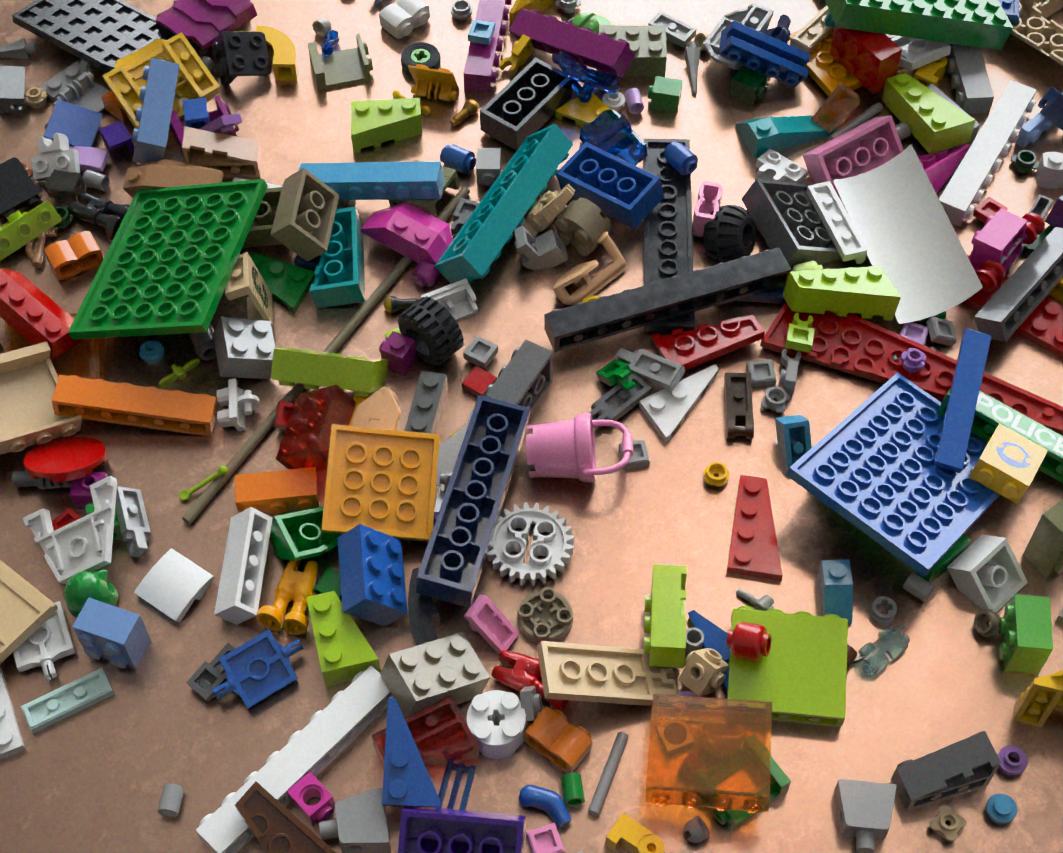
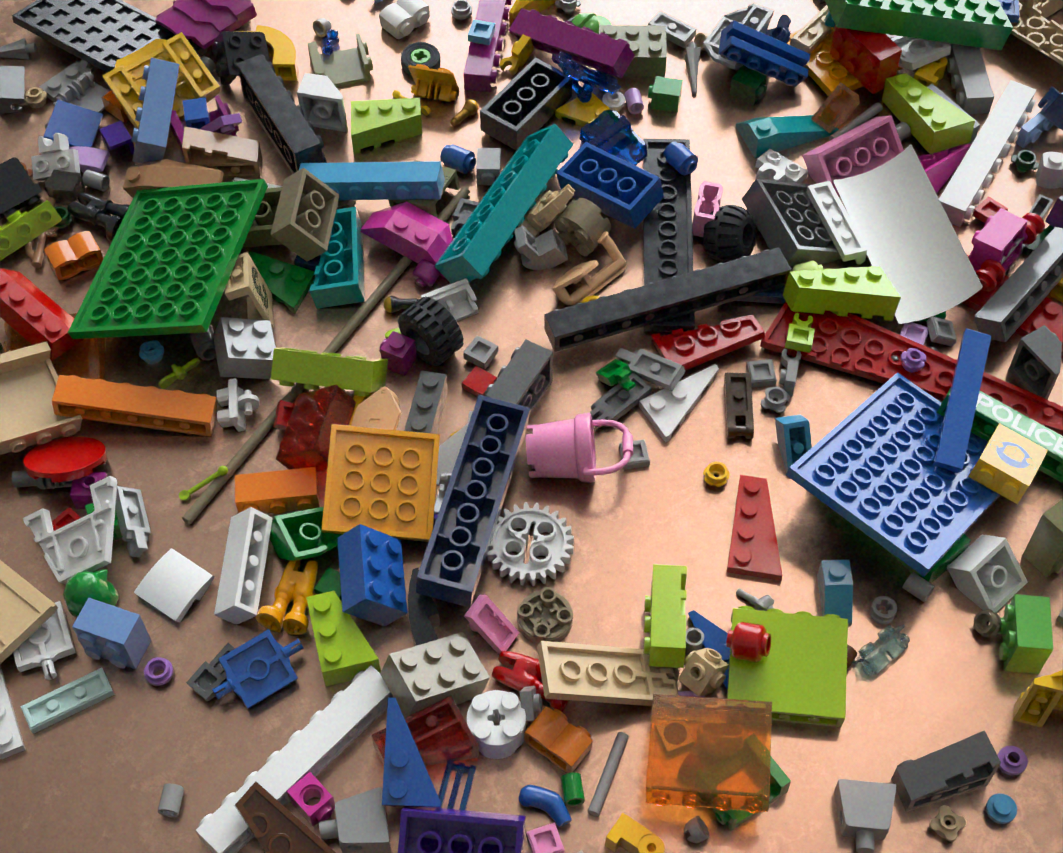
none -> medium lavender plate [144,657,174,686]
none -> black brick [237,54,327,174]
none -> white slope [297,73,348,132]
none -> dark grey slope [1009,325,1062,400]

